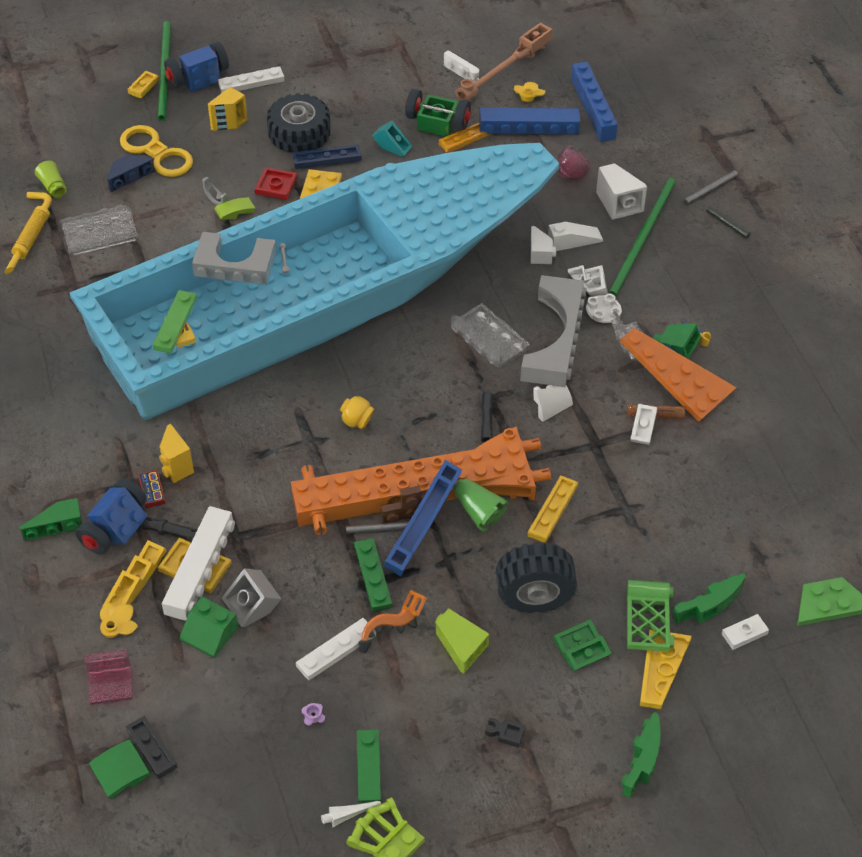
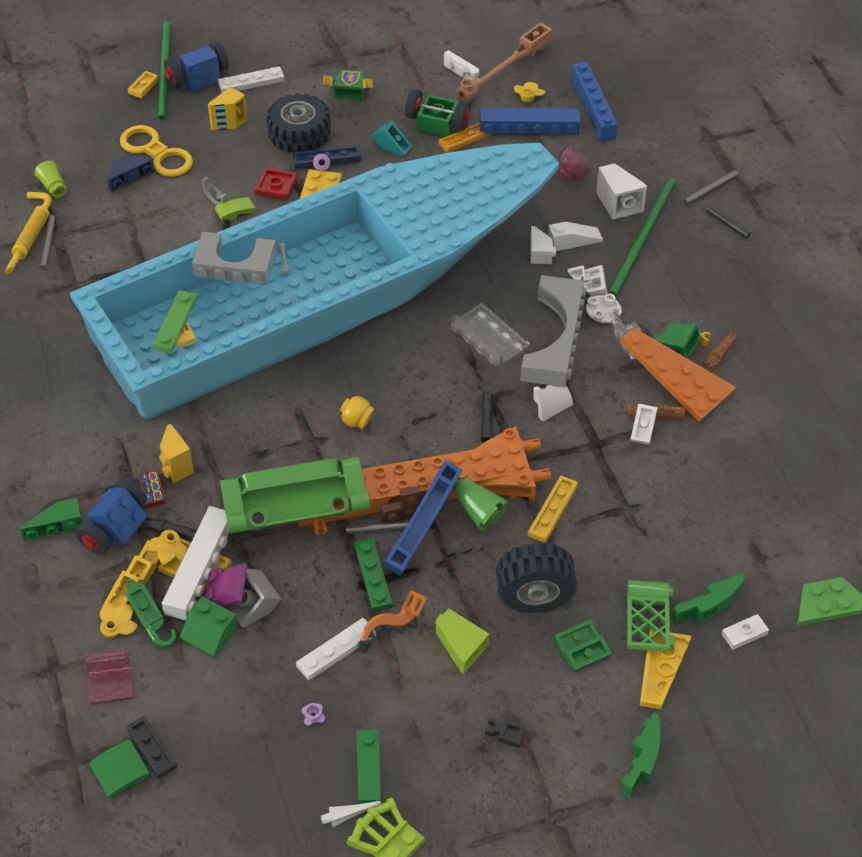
clear bracket [60,204,139,256] -> none
none -> flat silver bar [40,215,56,270]
none -> green plate [125,578,177,648]
none -> yellow plate [147,530,187,565]
none -> magenta slope [205,563,247,609]
none -> bright green panel [220,457,370,534]
none -> lavender plate [313,154,330,171]
none -> torso [323,66,373,100]
none -> clear orange pin [701,330,738,372]

